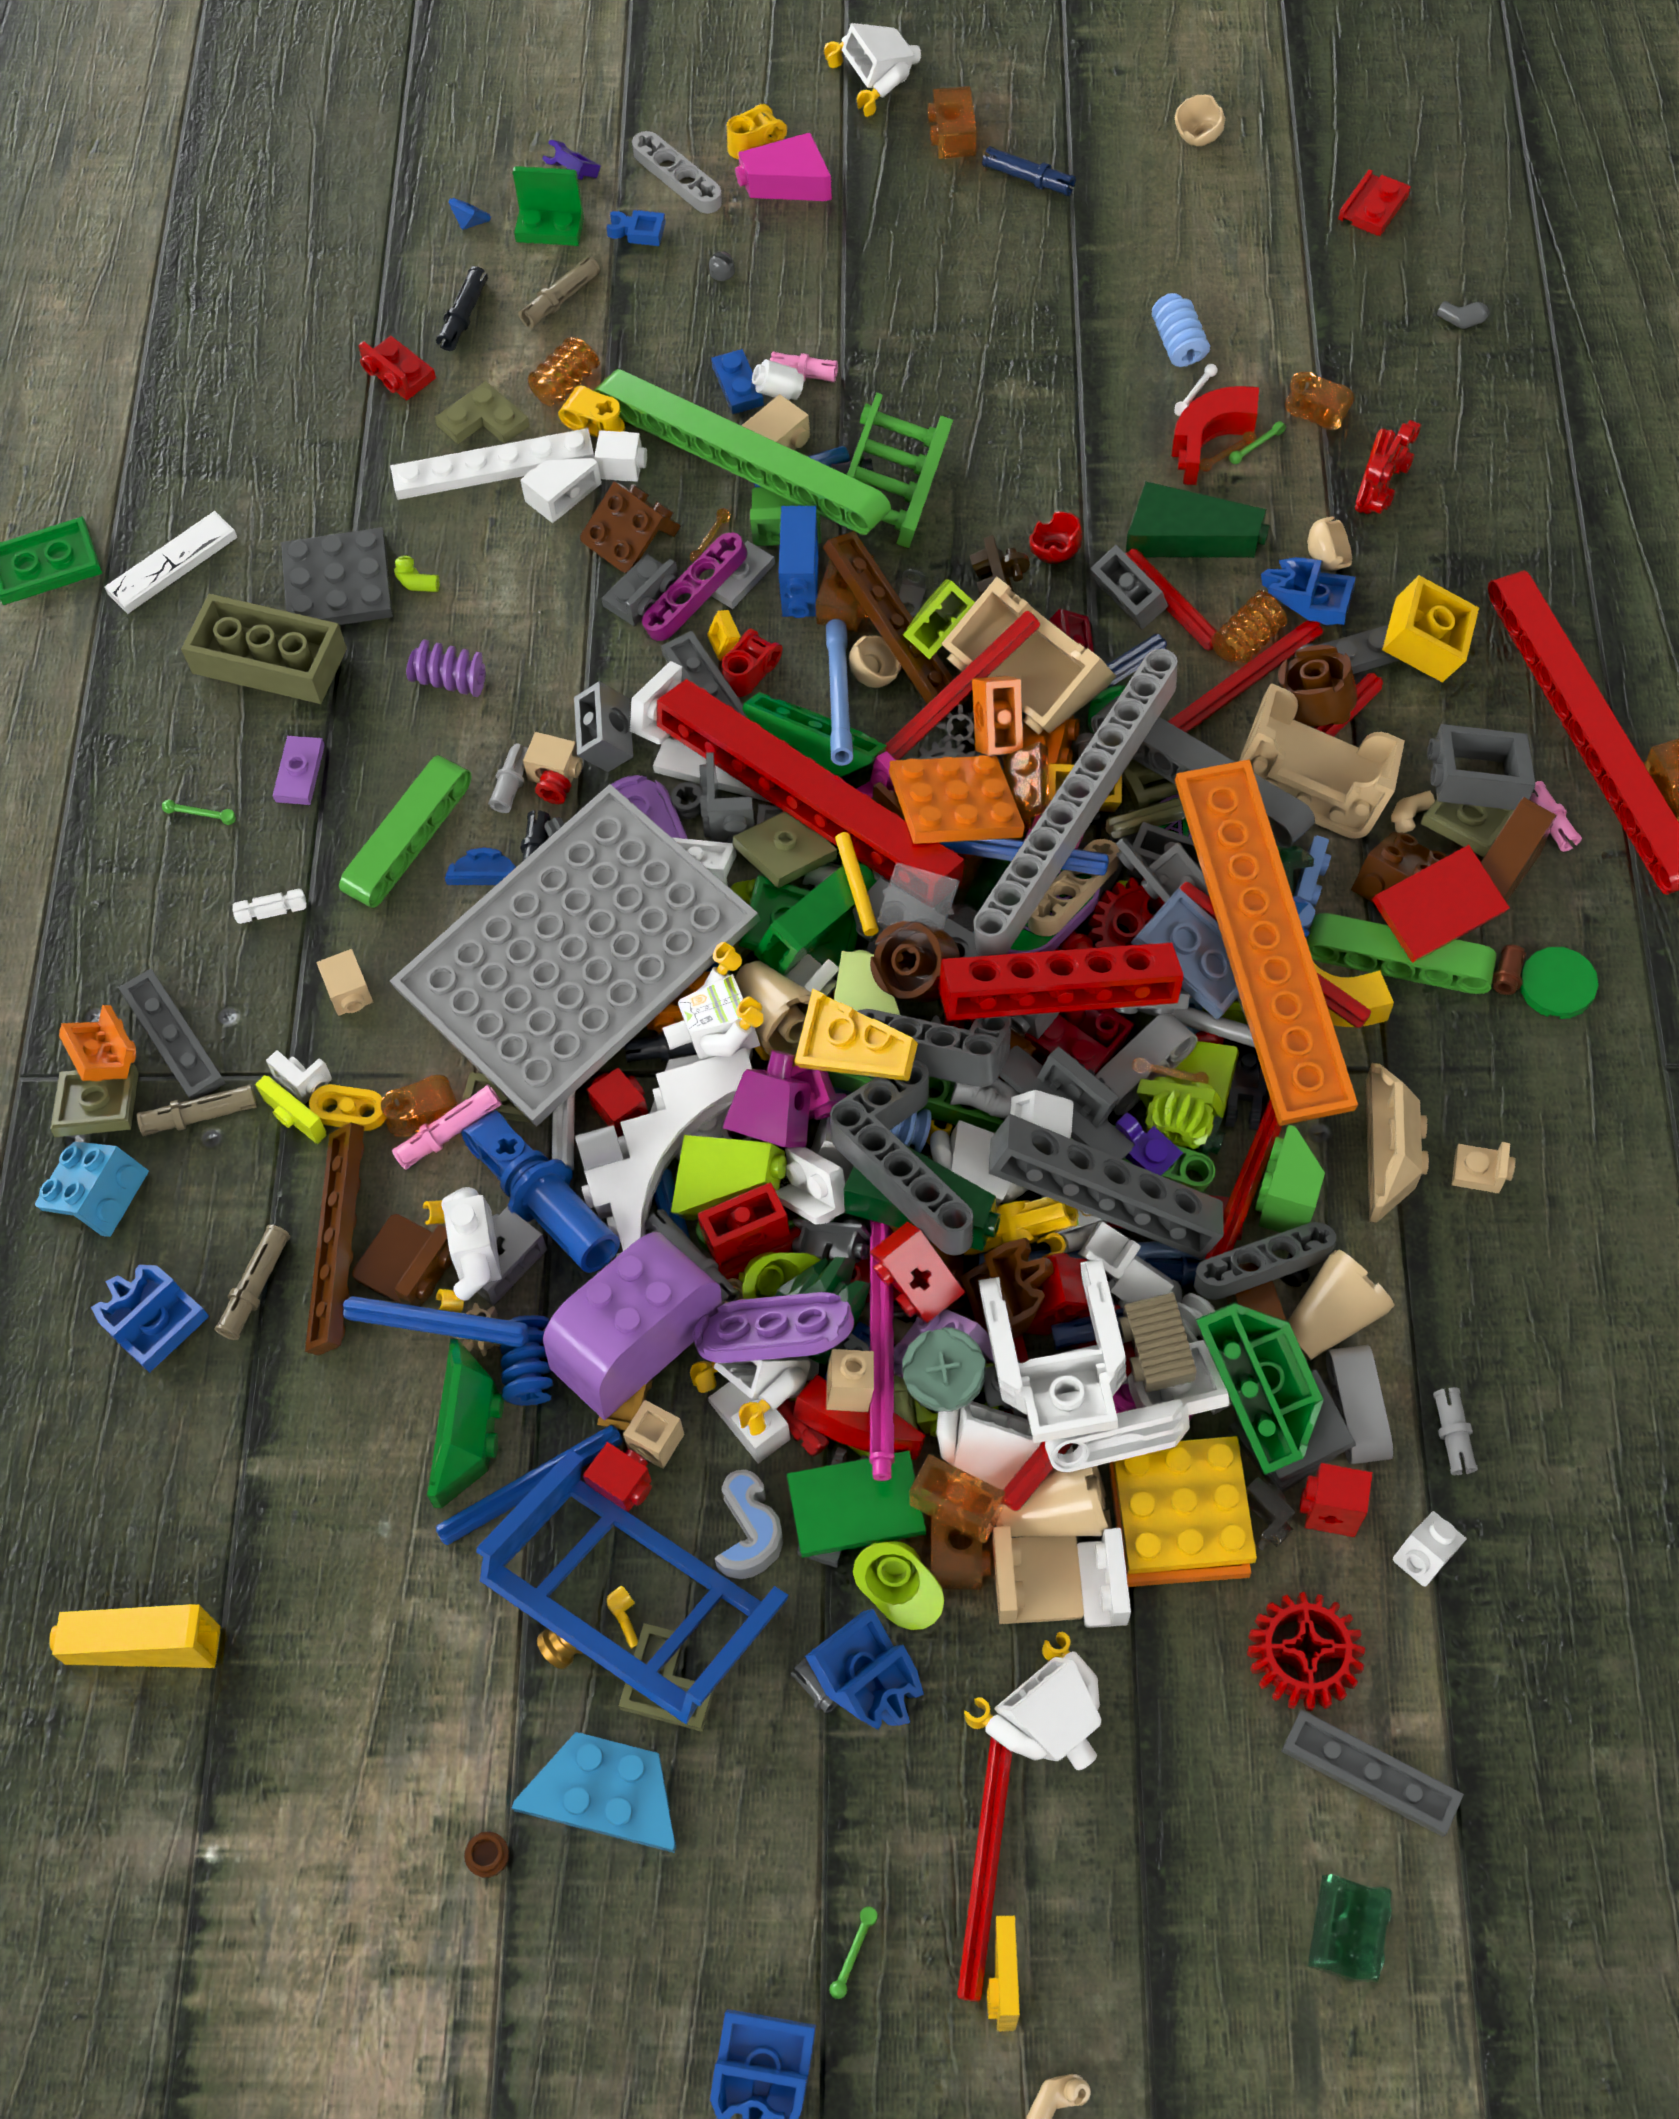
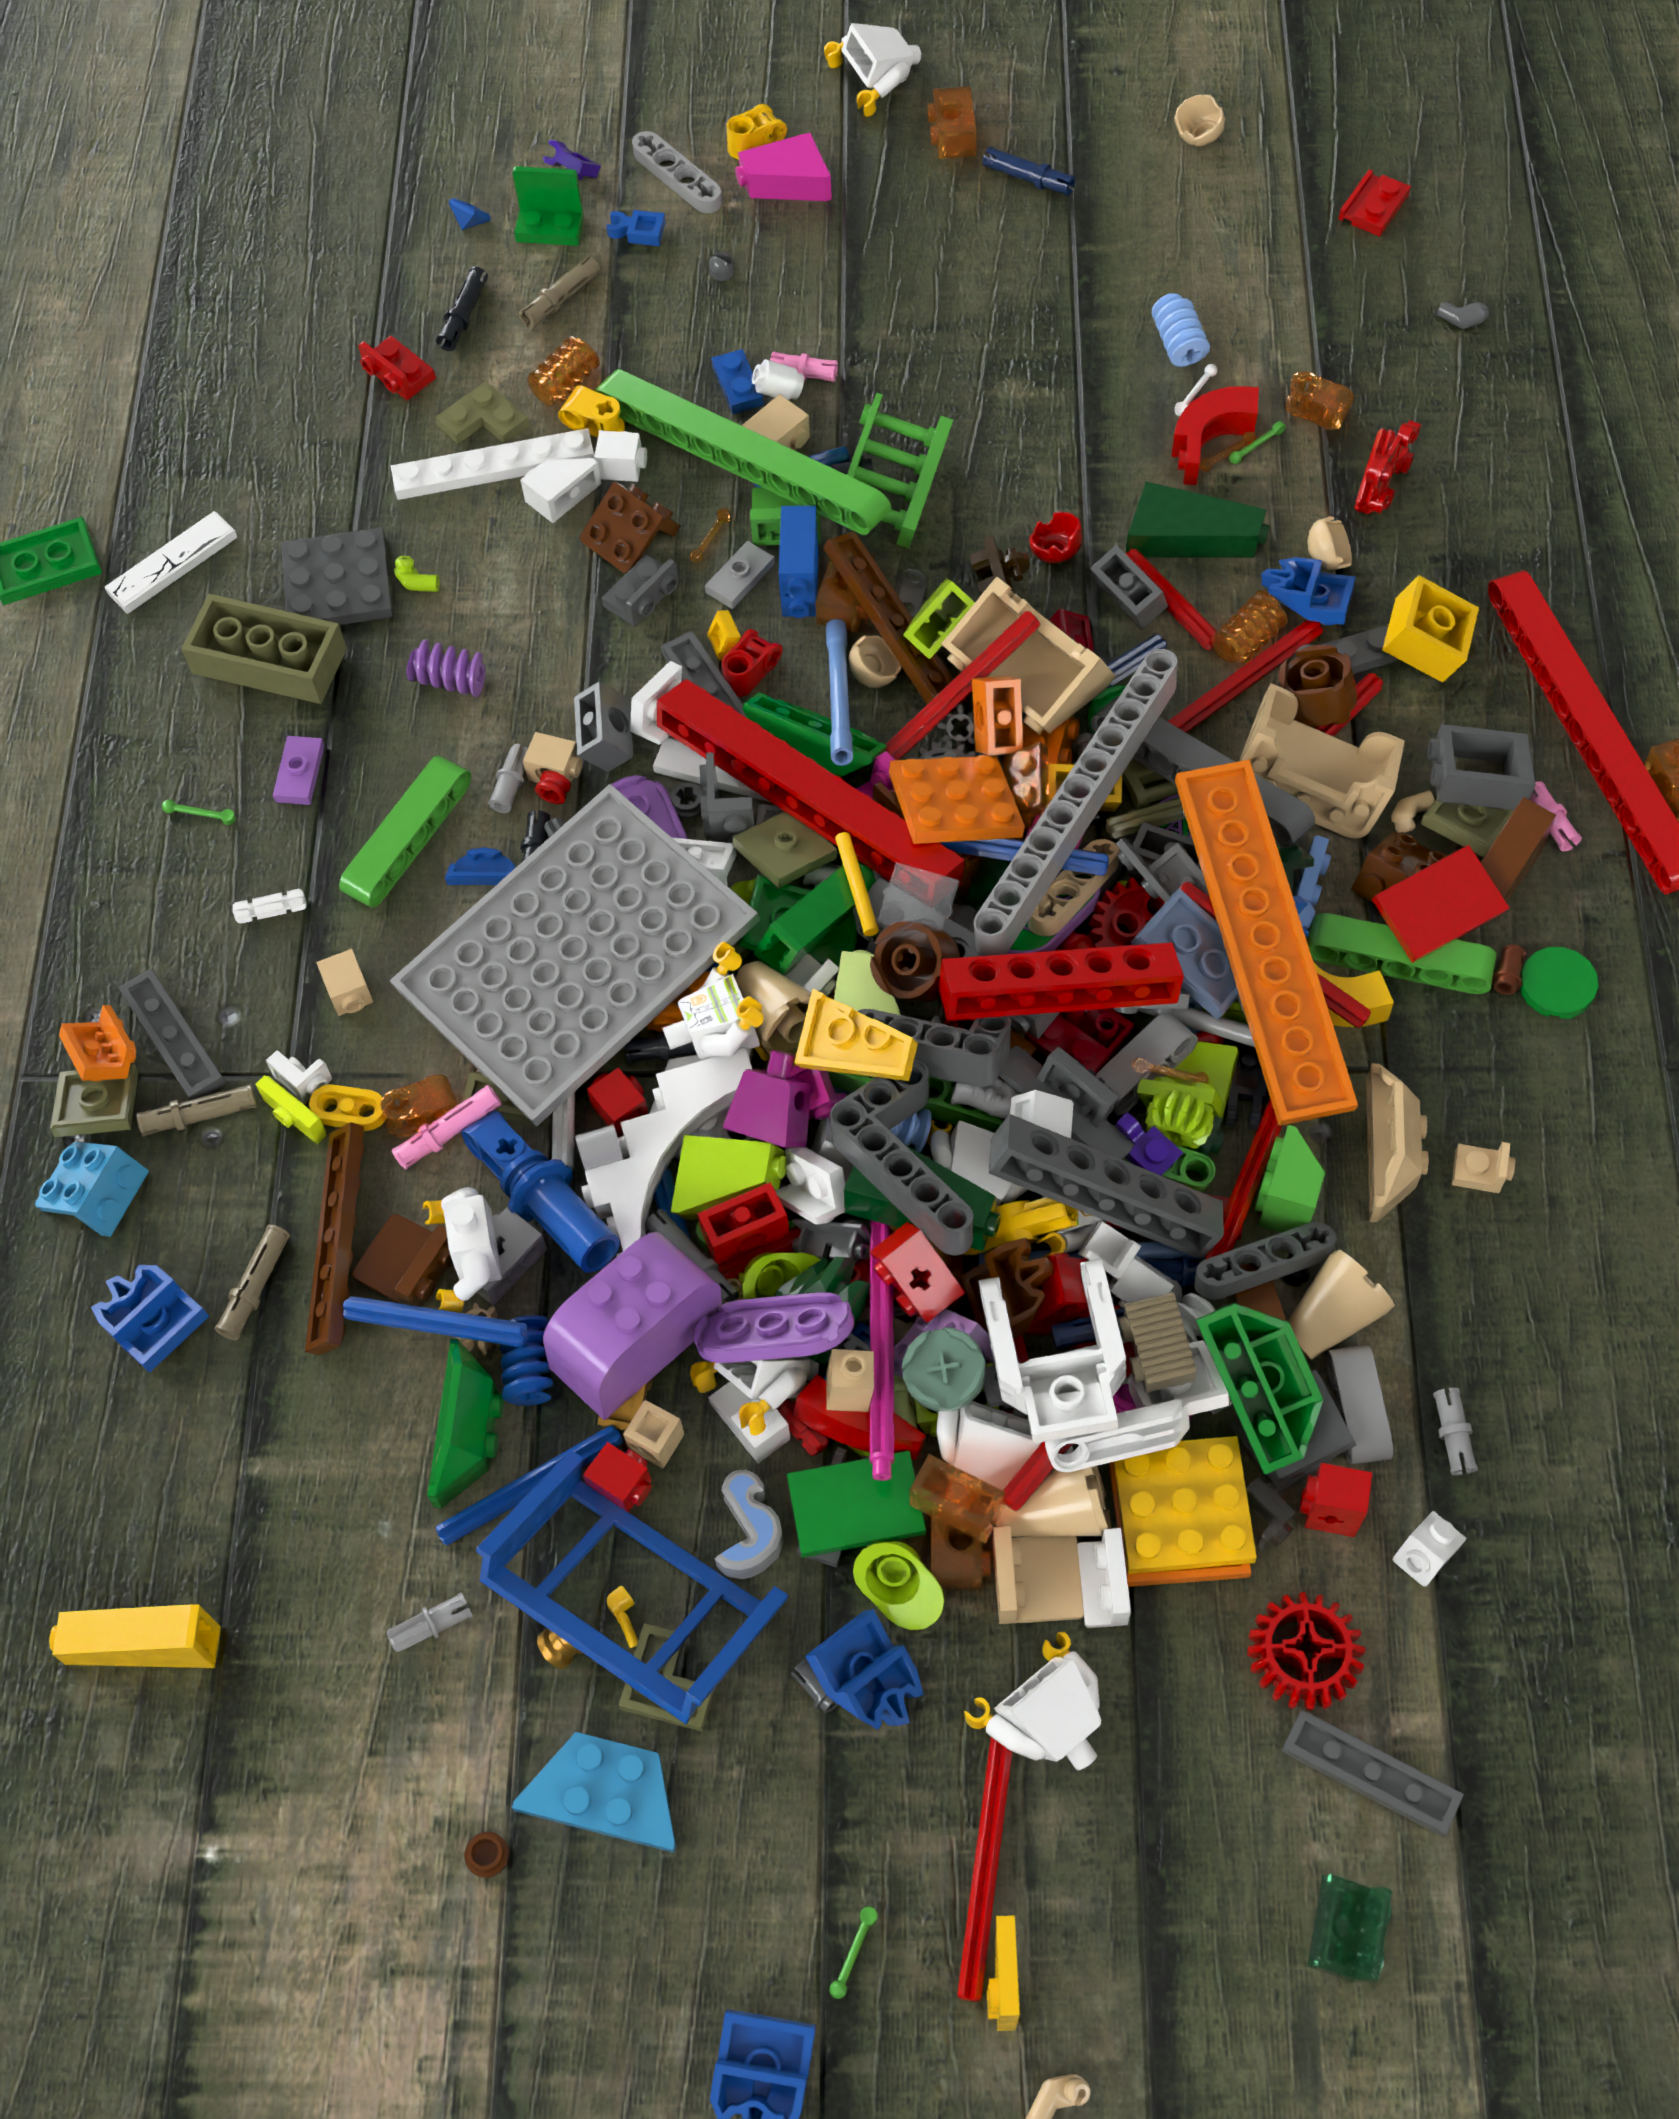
magenta beam [642,532,748,641] -> none
none -> light grey axle [387,1592,473,1652]

